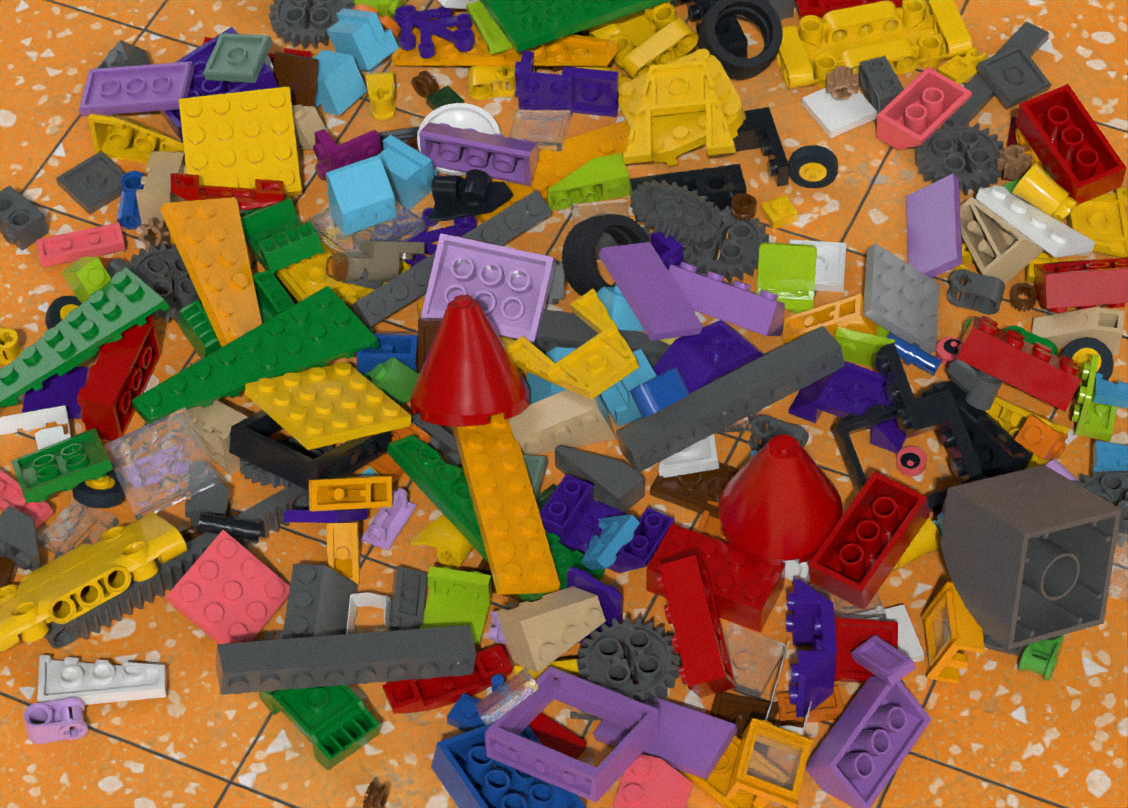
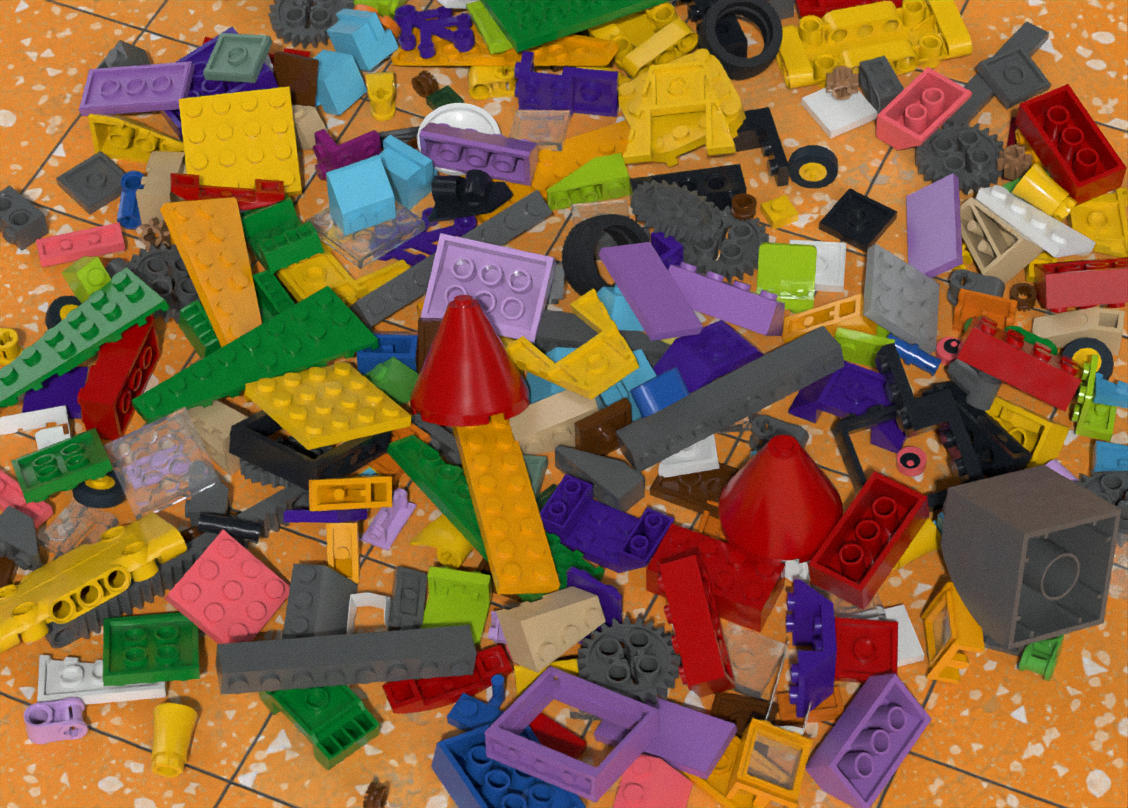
dark tan plate [326,241,424,289] -> none
clear tile [474,668,539,726] -> none
dark azure wing [581,514,640,570] -> none
medium lavender tile [851,635,916,686] -> none
yellow plate [937,47,987,85] -> none
orange bracket [1014,414,1068,461] -> none
none -> green plate [103,612,200,686]
none -> yellow plant [151,703,198,778]
none -> reddish brown tile [574,398,631,456]
none -> black tile [819,188,897,253]
none -> orange hinge [952,288,1018,333]

